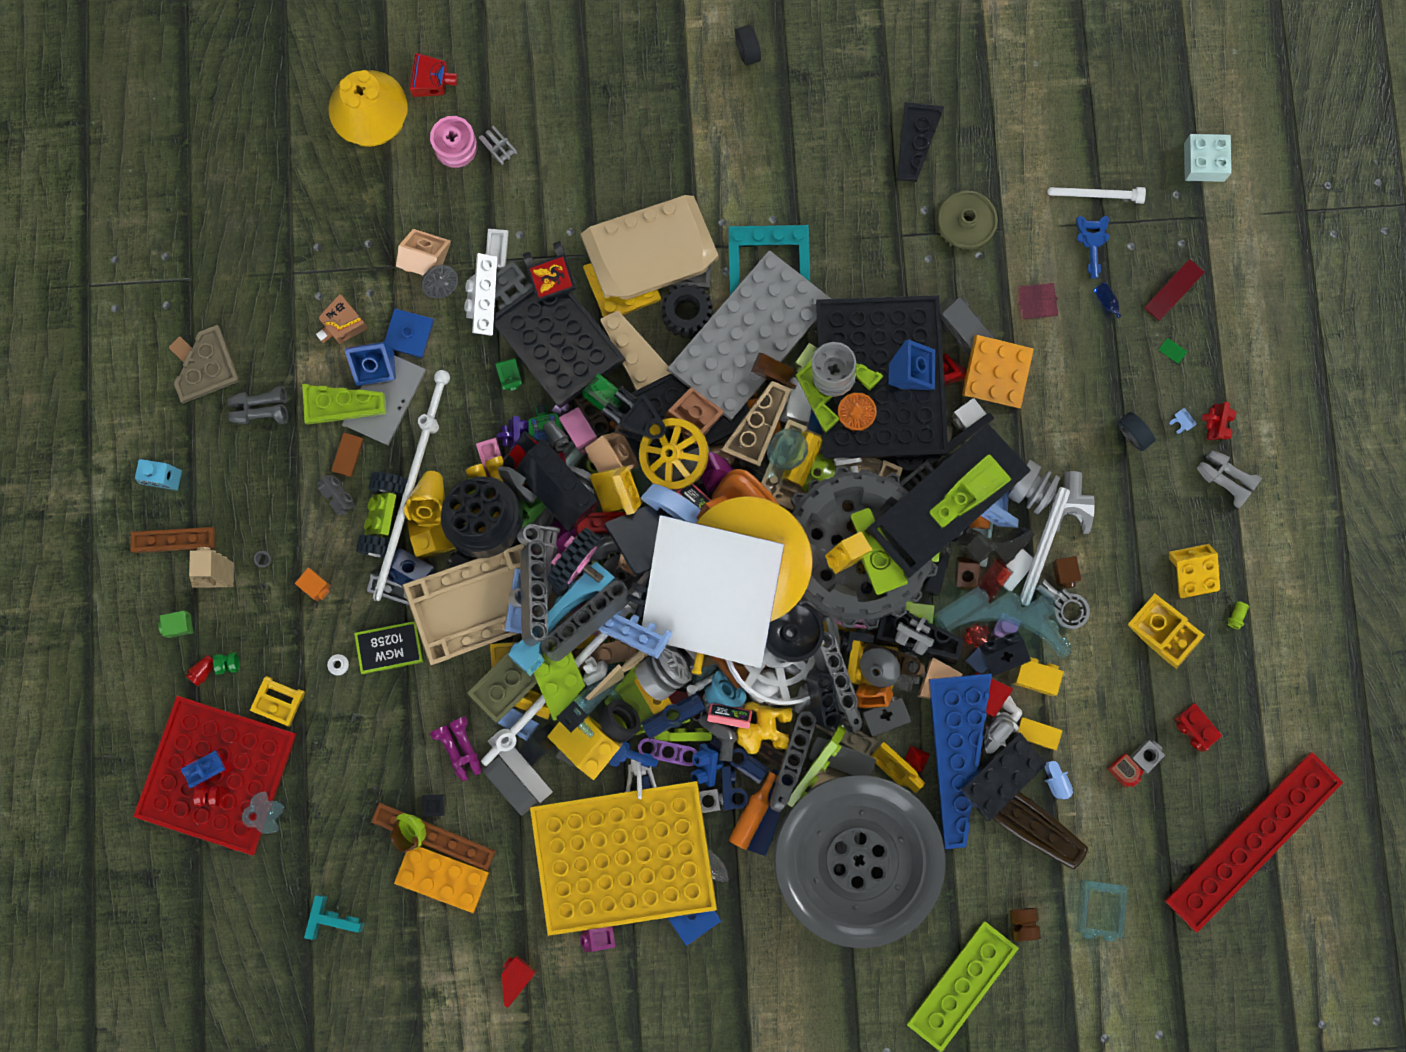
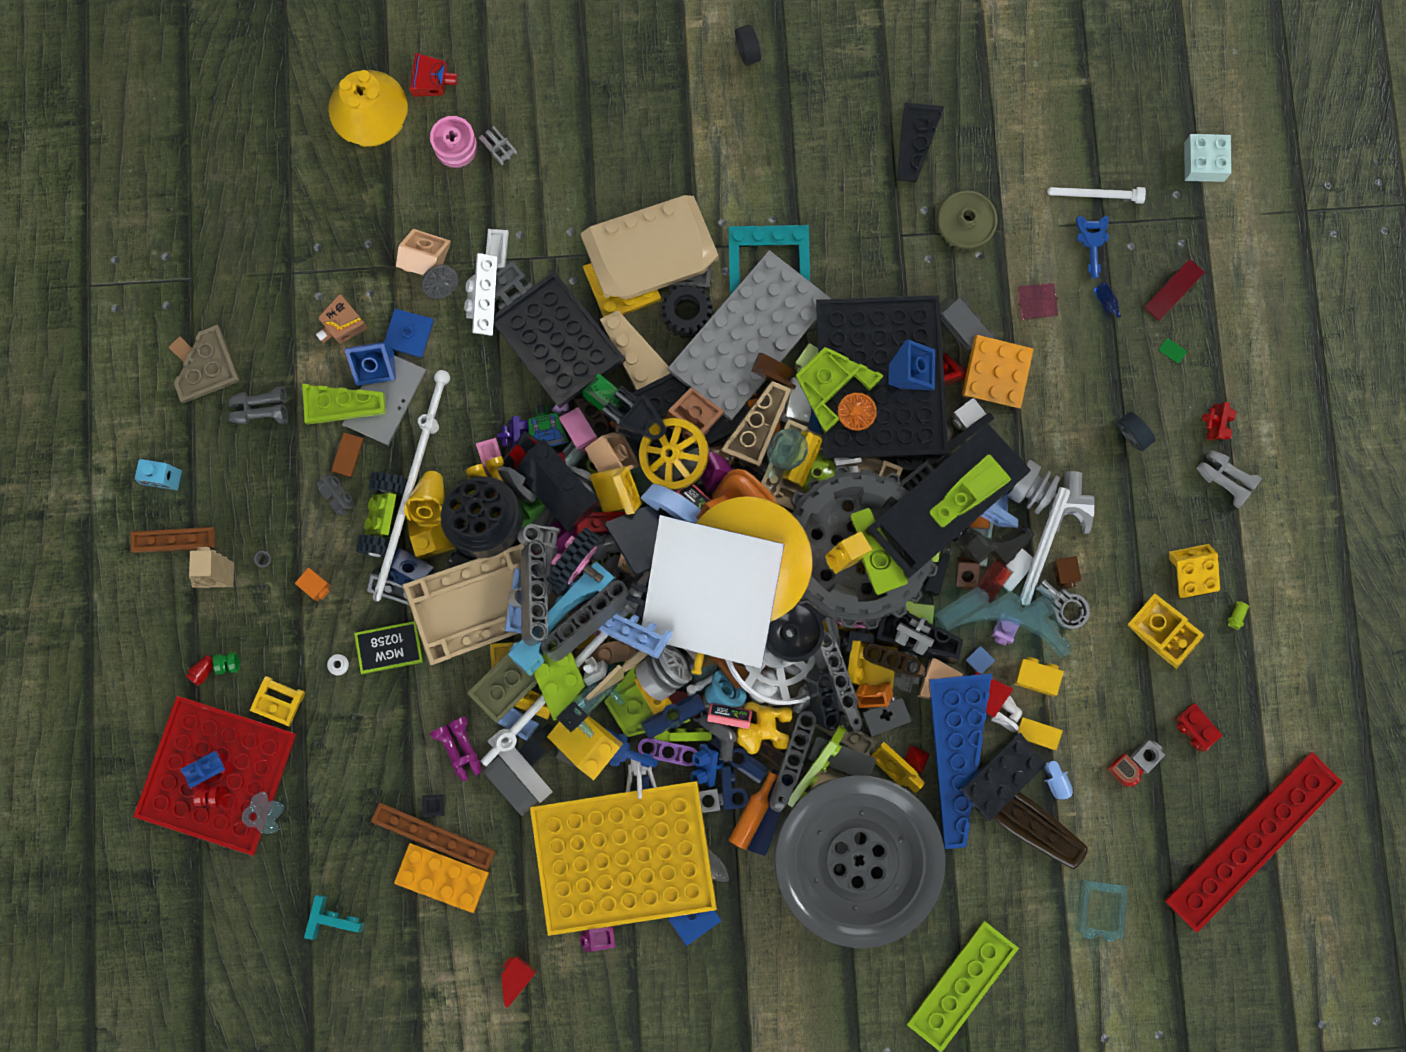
bright green brick [158,611,193,638] -> none
piece [390,813,426,852] -> none
green bracket [495,357,522,391] -> none
flag [523,241,576,302] -> none
dark grey cone [543,421,570,452] -> none
black tyre [599,700,641,742] -> none
light grey wheel [812,342,856,397] -> none
dark grey dish [860,648,901,688] -> none
clear red gear [964,622,991,648] -> none
black brick [979,631,1031,677] -> none
light grey arm [983,712,1015,754] -> none
reddish brown wheel [1009,908,1041,941] -> none
light blue tile [1169,408,1197,434] -> none

